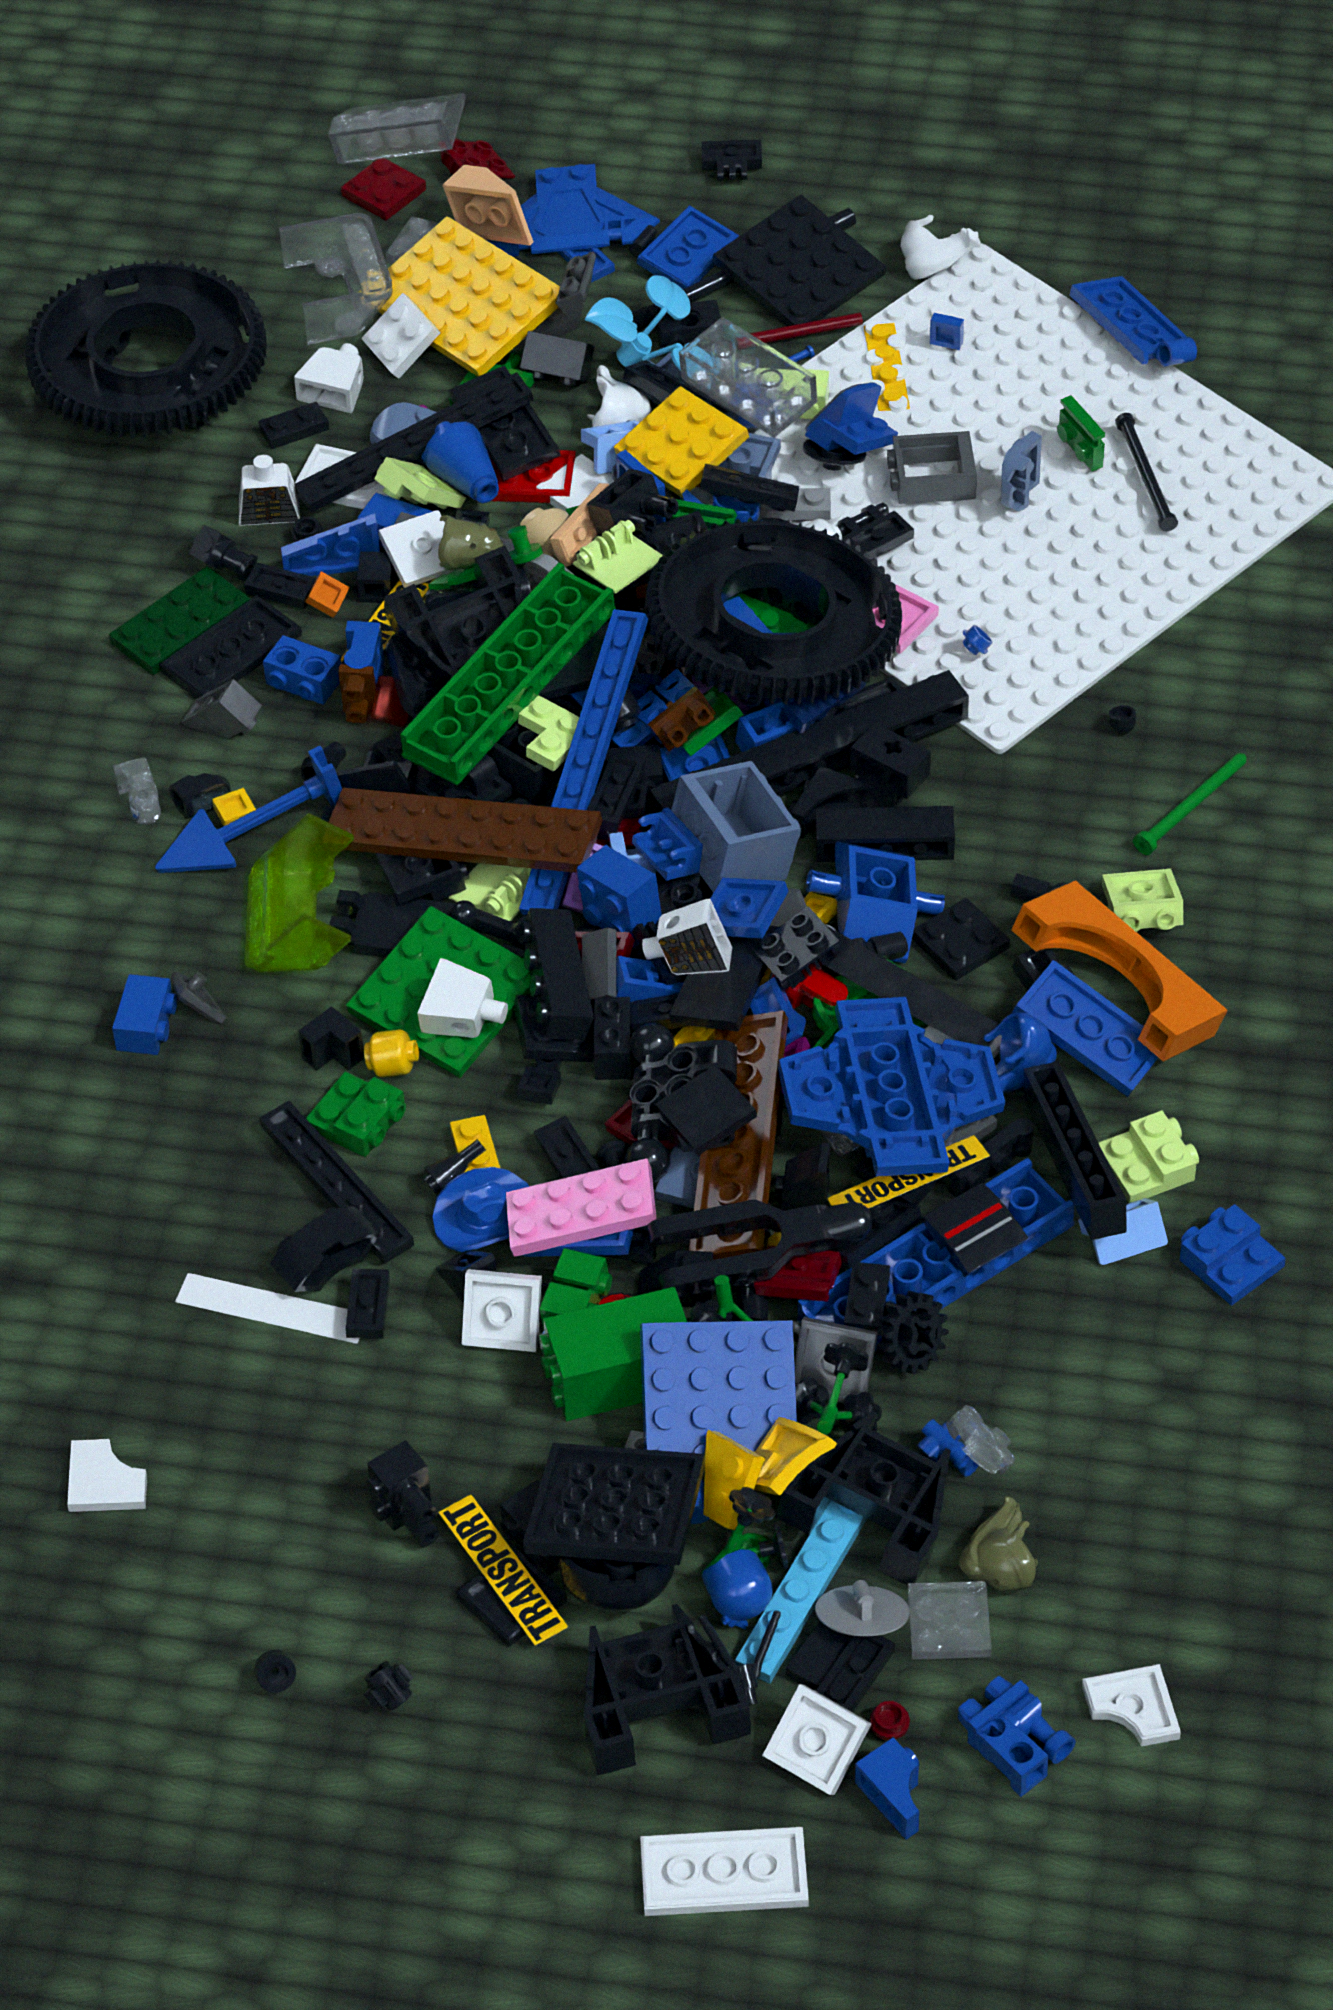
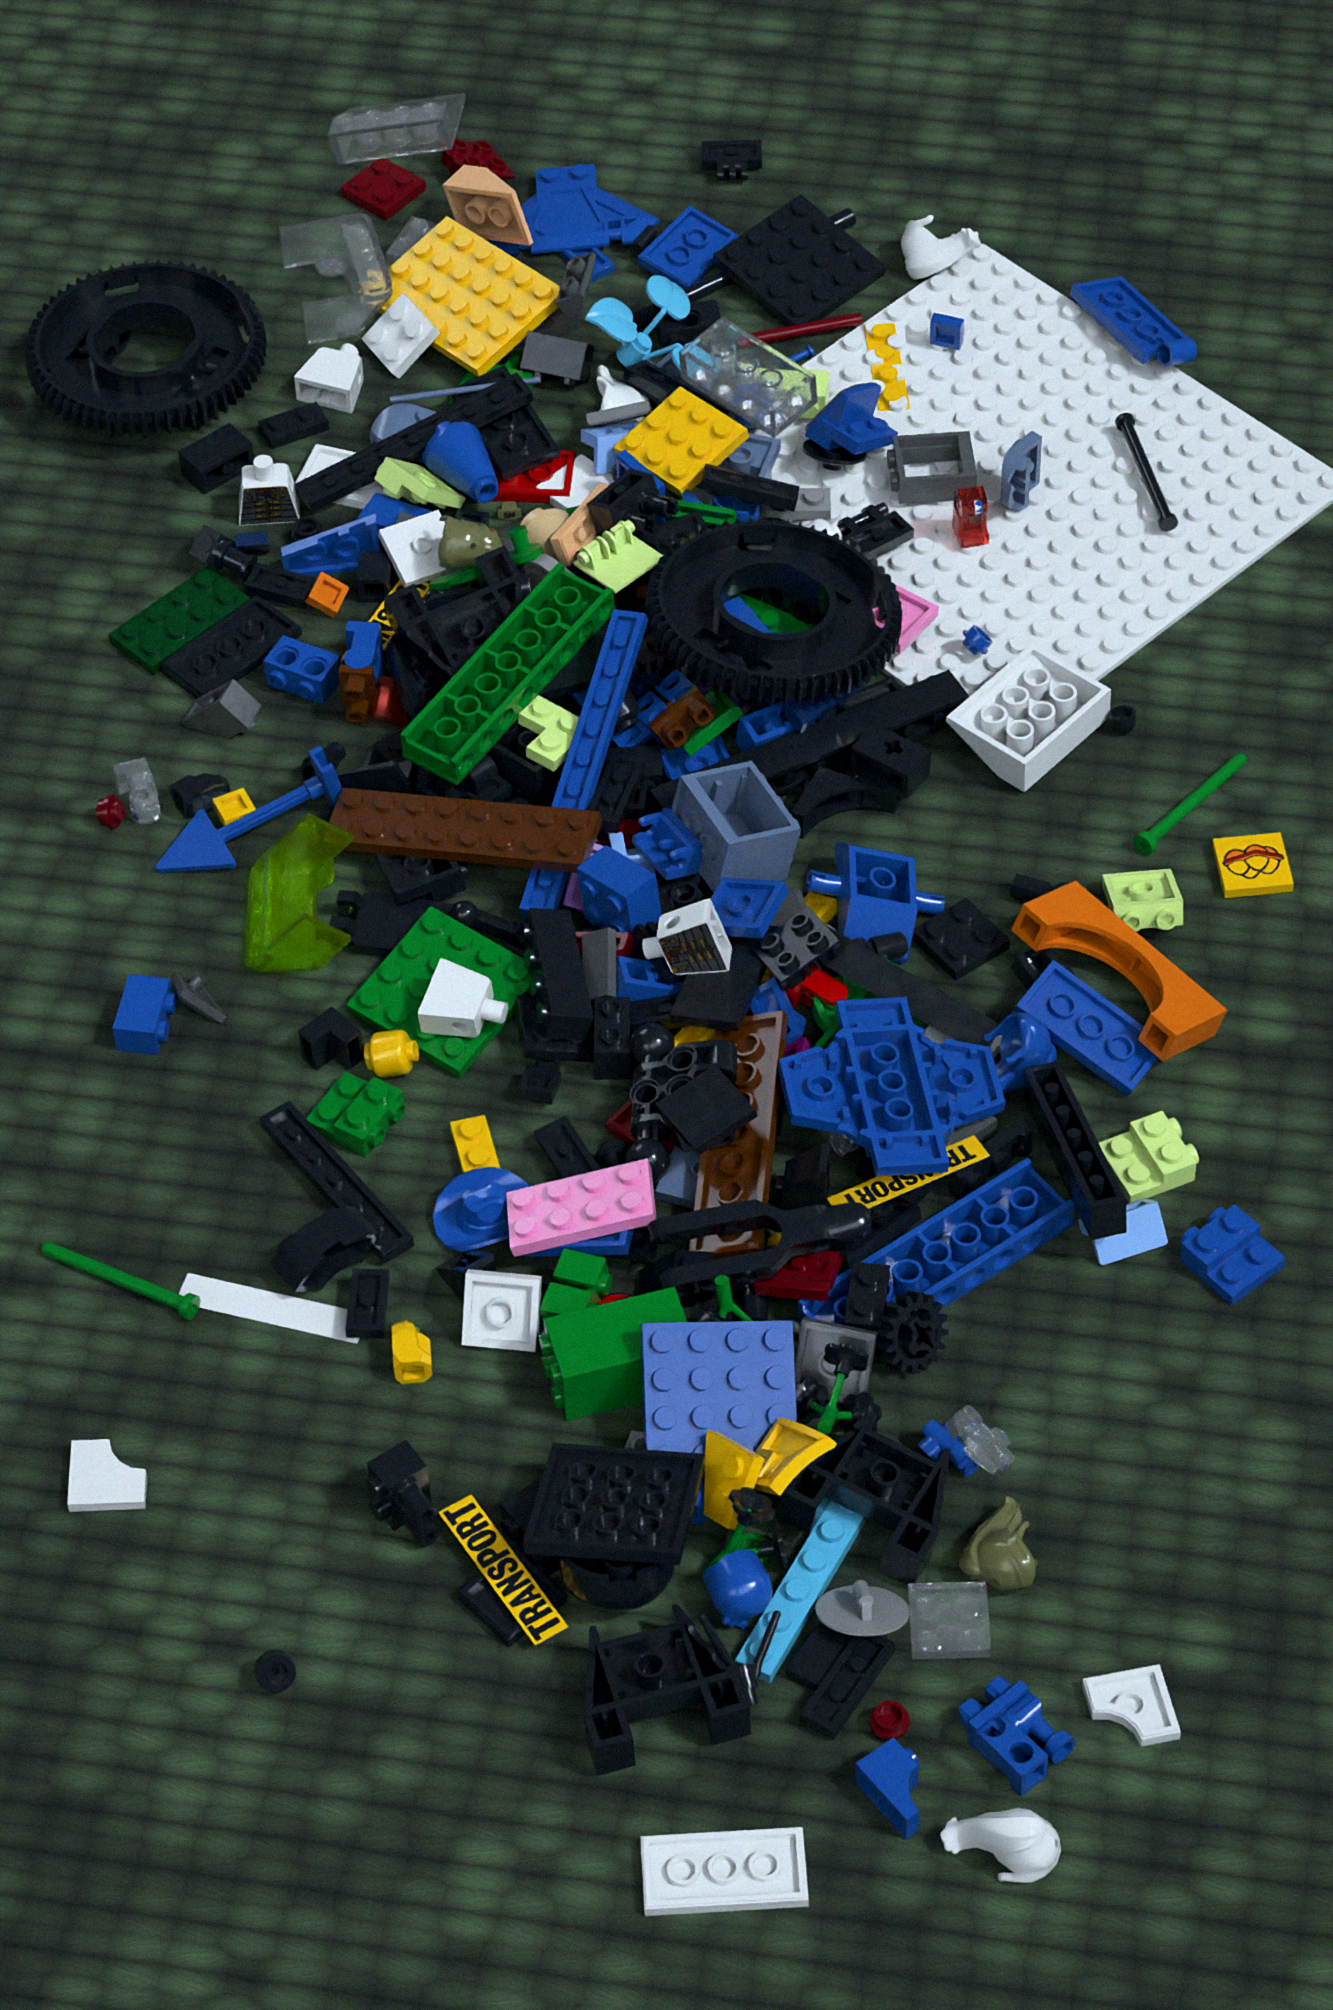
black gear [363,1661,414,1711] -> none
black cone [423,1139,486,1194] -> none
yellowish green hinge [449,863,532,921] -> none
white plate [762,1684,872,1795] -> none
black brick [816,806,955,862] -> none
black slope [921,1182,1028,1277] -> none
green plate [1057,395,1106,472] -> none
none -> green bar [41,1242,200,1320]
none -> dark red plate [96,794,125,829]
none -> black brick [178,423,254,495]
none -> dark blue tile [235,532,270,554]
none -> sand blue piece [390,377,541,403]
none -> yellow rock [392,1320,433,1384]
none -> olive piece [498,501,521,520]
none -> tile [586,400,651,427]
none -> white piece [940,1808,1061,1883]
none -> white slope [946,643,1111,792]
none -> clear red leg [952,485,989,549]
none -> yellow tile [1212,832,1294,898]

